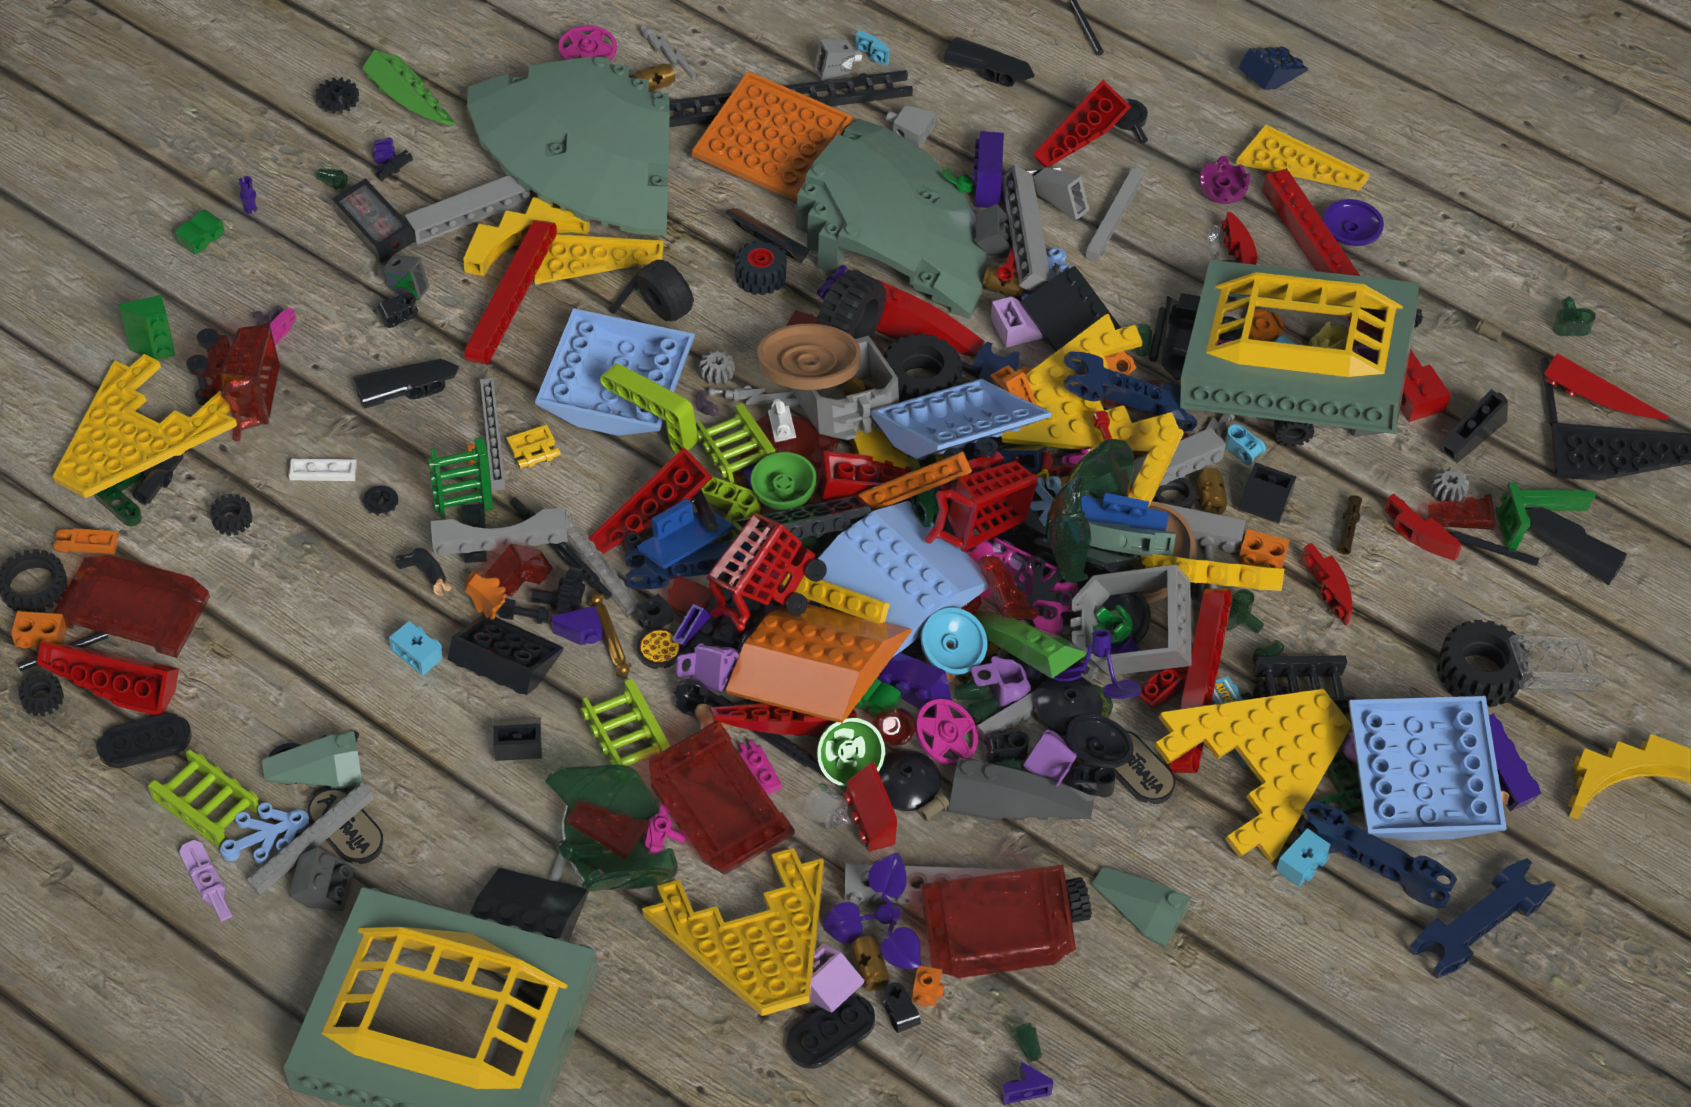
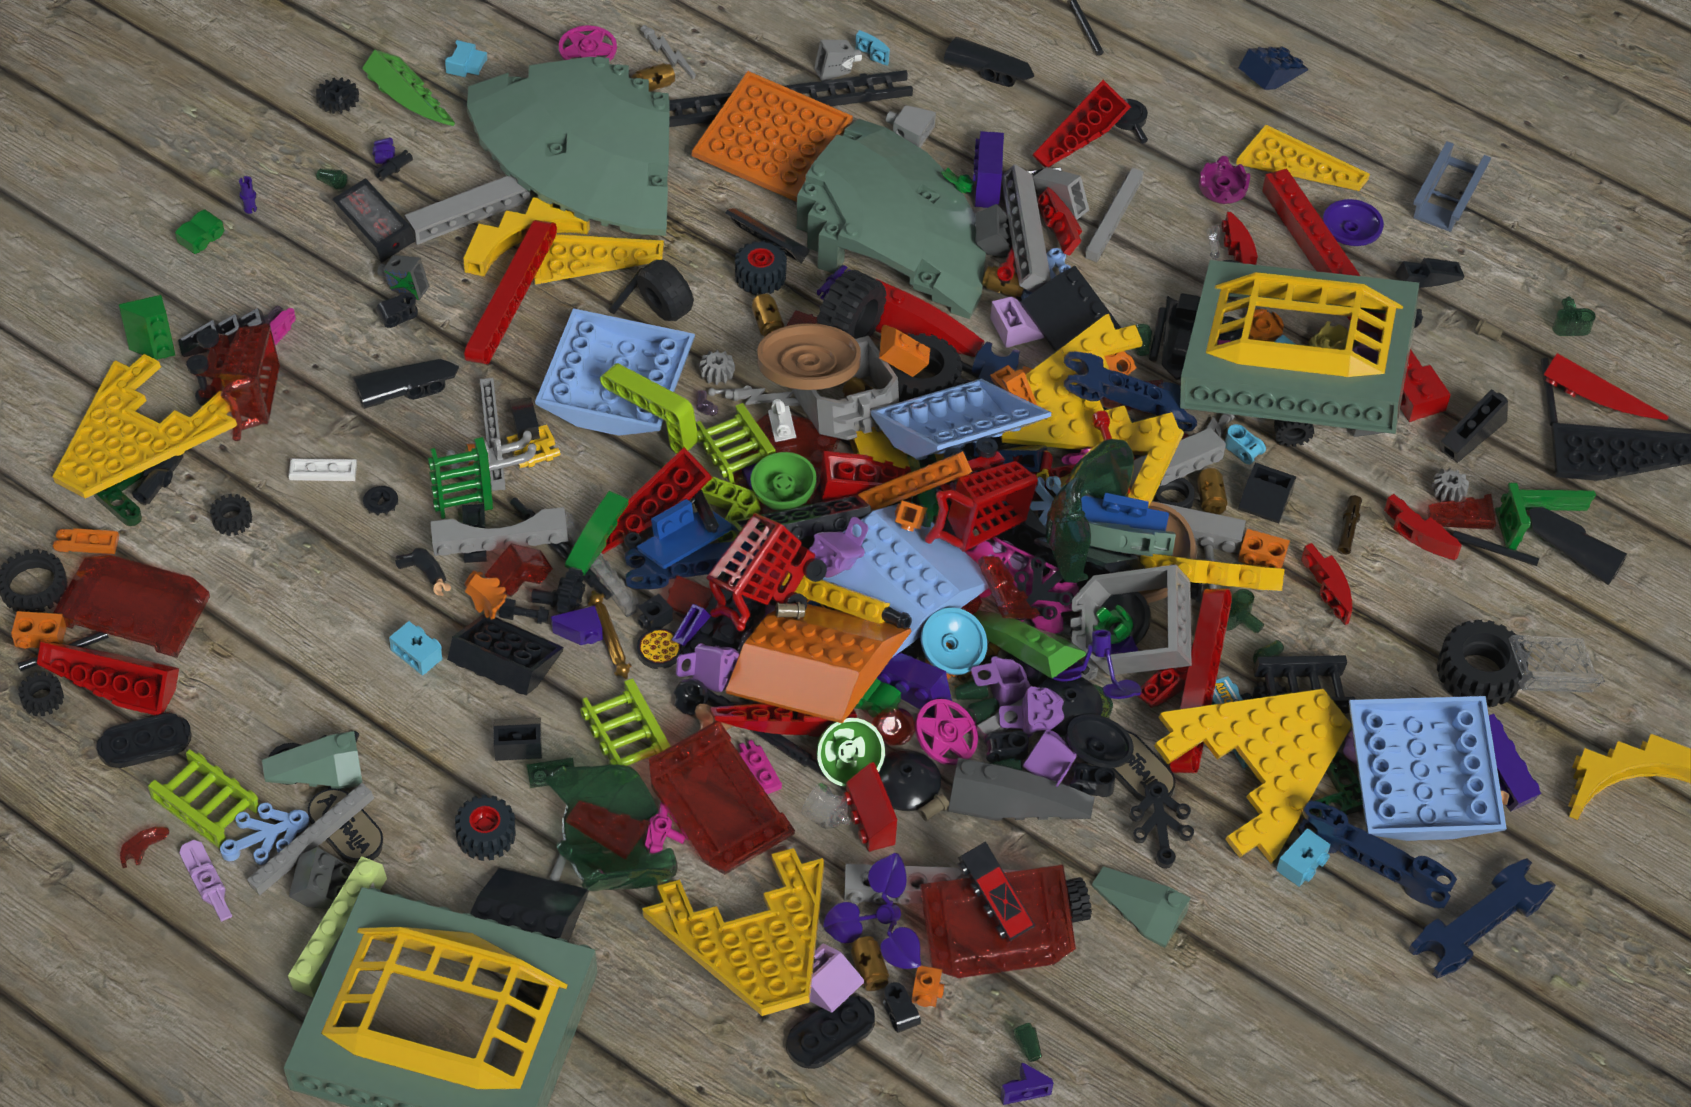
none -> clear red piece [120,826,170,868]
none -> black slope [178,308,267,357]
none -> yellowish green brick [288,856,387,998]
none -> medium azure piece [445,40,487,77]
none -> light grey piece [447,431,536,477]
none -> black wheel [455,795,516,861]
none -> black slope [510,397,540,441]
none -> clear green tile [526,758,577,788]
none -> green slope [565,491,629,575]
none -> pearl gold piece [752,294,784,337]
none -> dark tan pin [775,601,805,620]
none -> medium lavender piece [810,517,868,578]
none -> orange slope [879,325,930,377]
none -> black pin [882,607,912,629]
none -> orange brick [895,500,927,532]
none -> black brick [957,841,1035,942]
none -> medium lavender piece [999,686,1064,737]
none -> red slope [1037,187,1082,256]
none -> black plant [1129,781,1194,869]
none -> black slope [1396,258,1465,288]
none -> sand blue piece [1413,141,1491,232]

